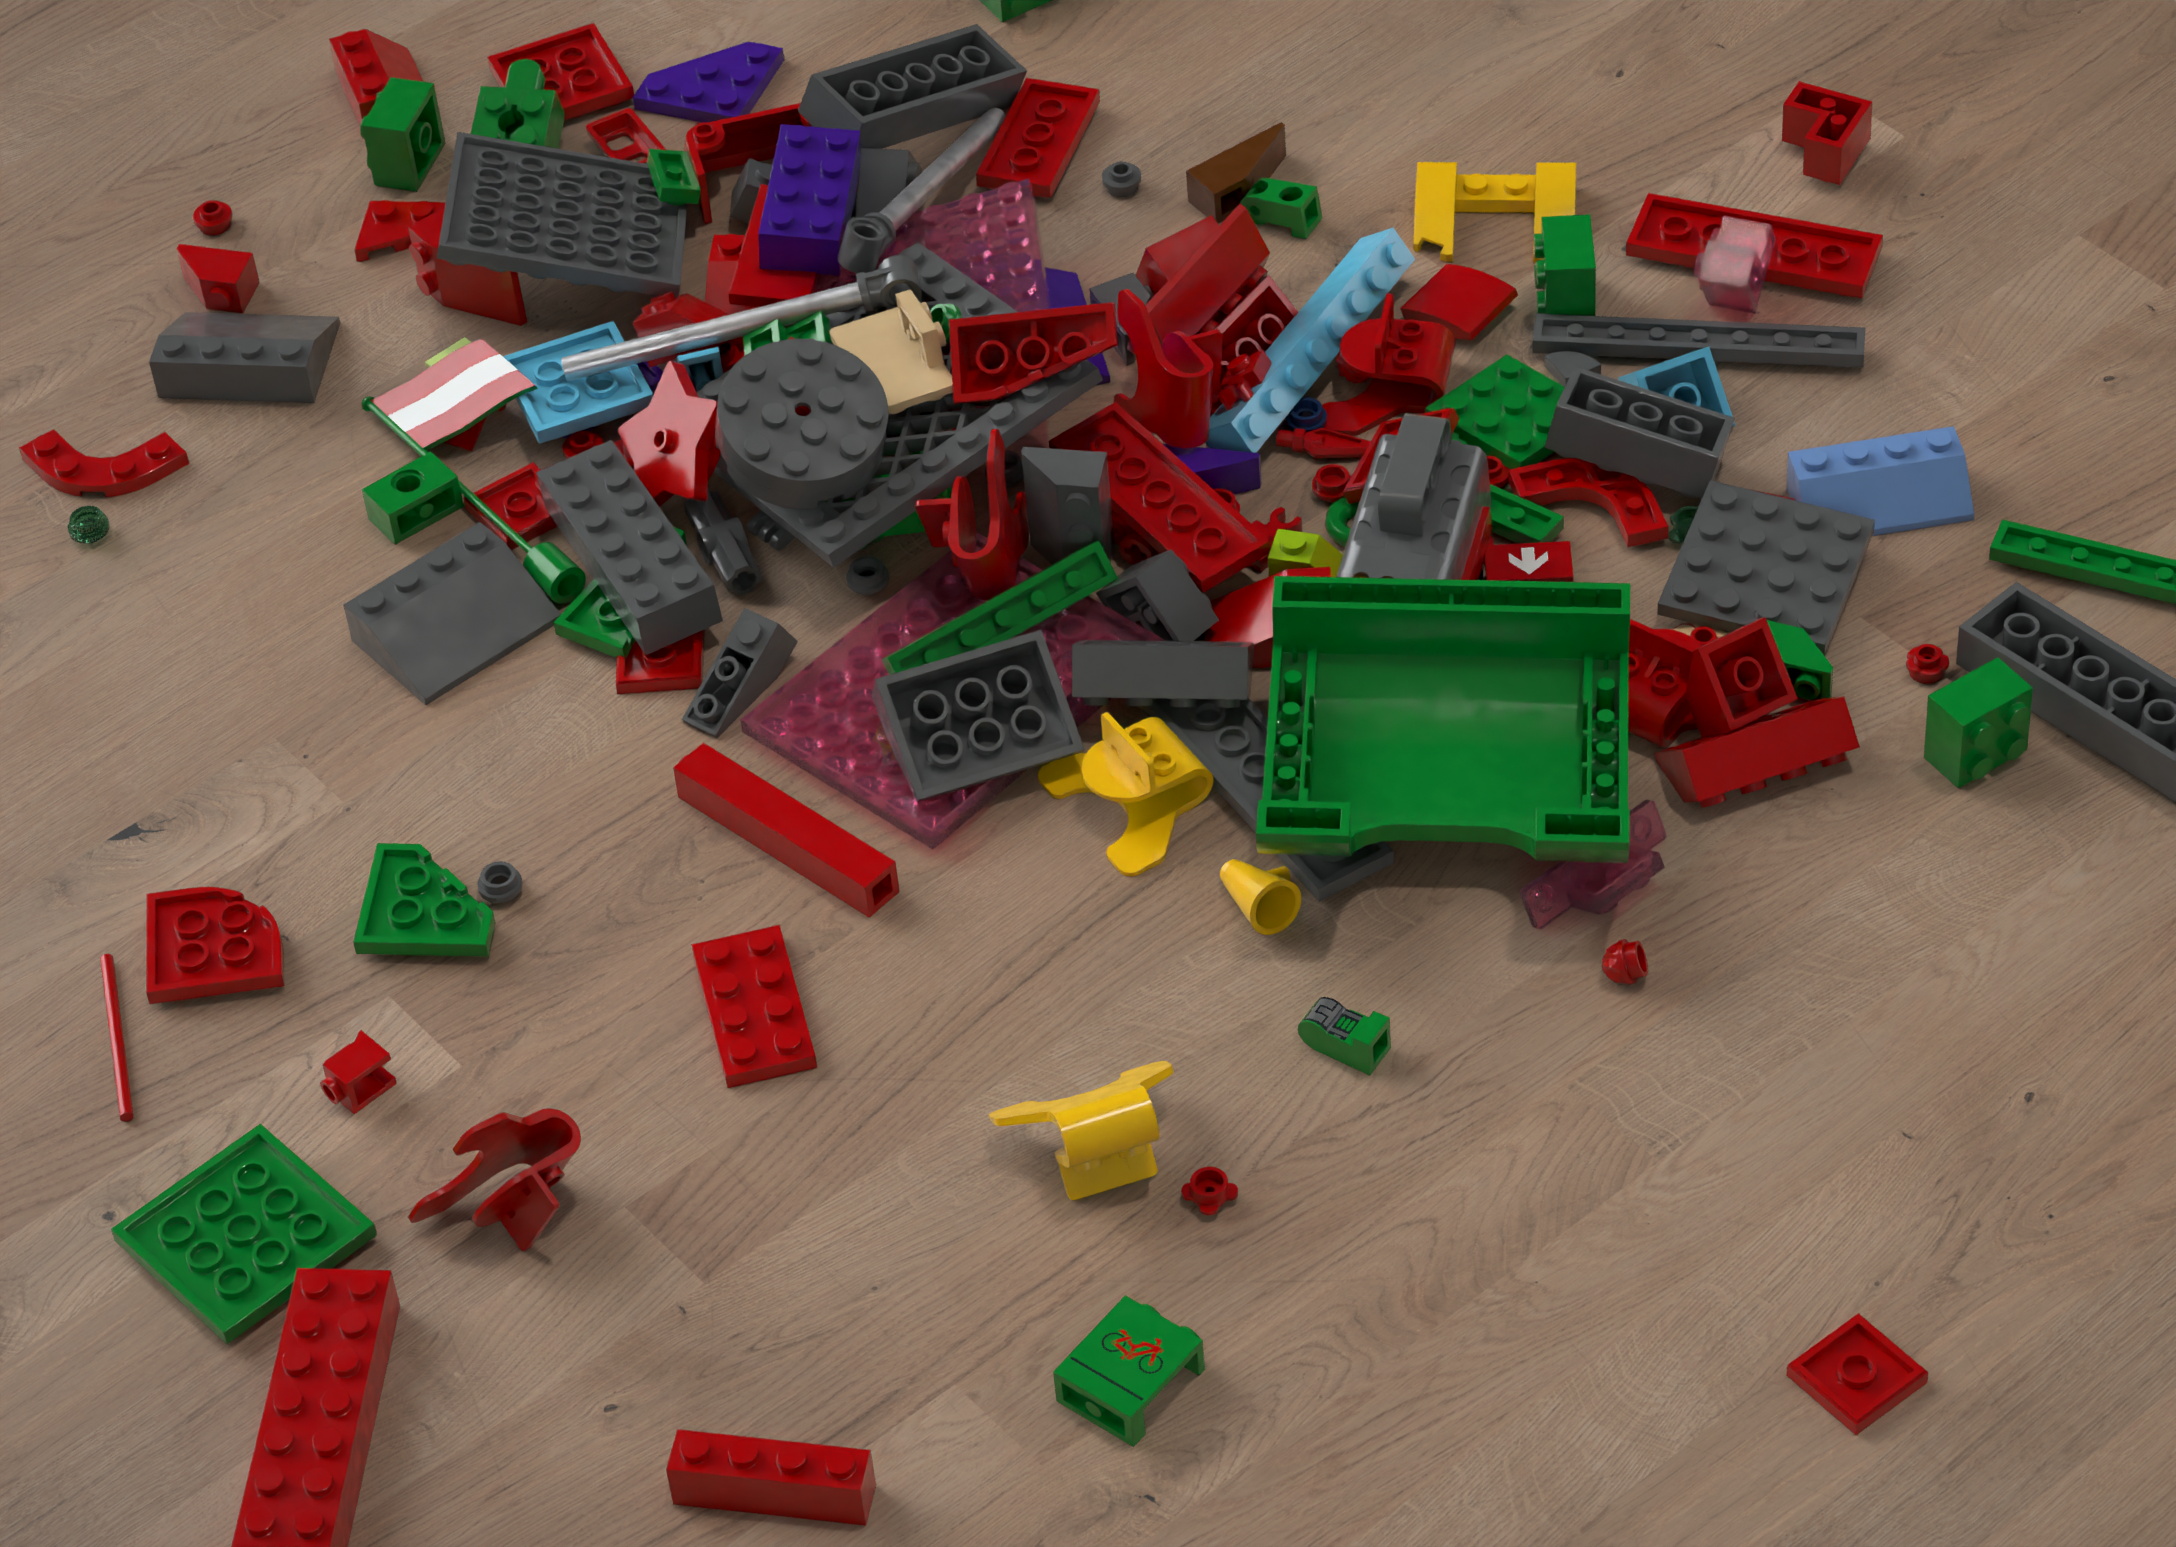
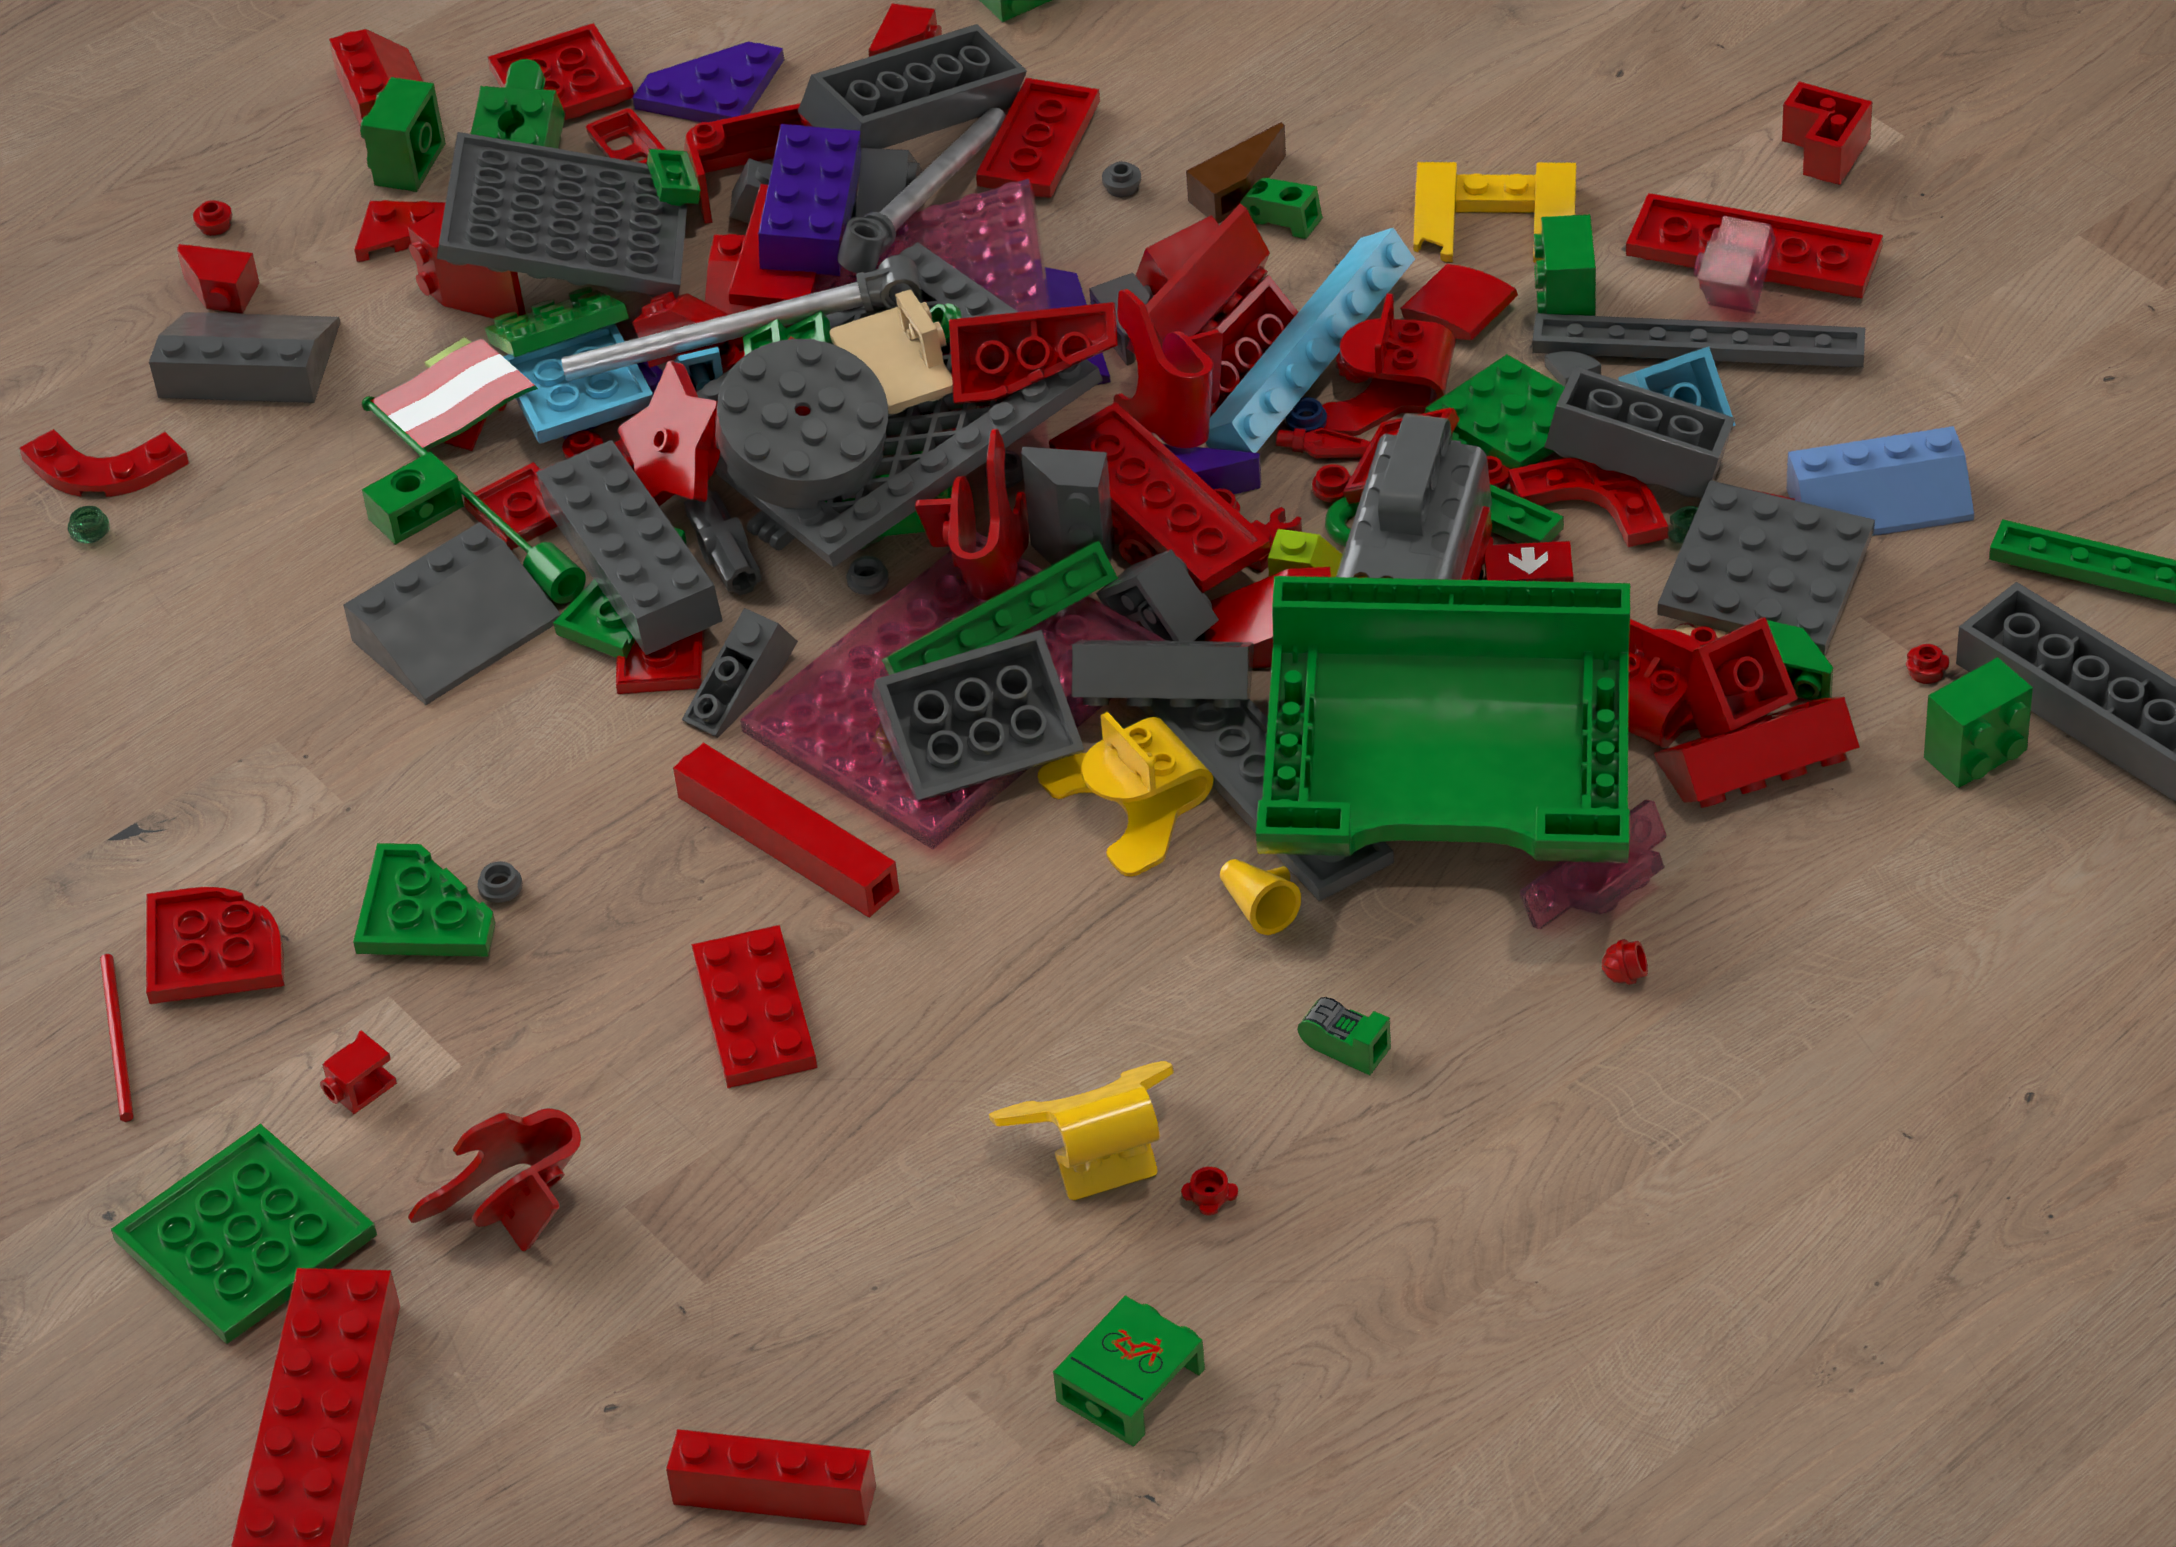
red plate [1218,350,1272,411] -> none
red tile [1786,1313,1928,1435] -> none
none -> green plate [485,287,629,357]
none -> red slope [868,3,942,57]

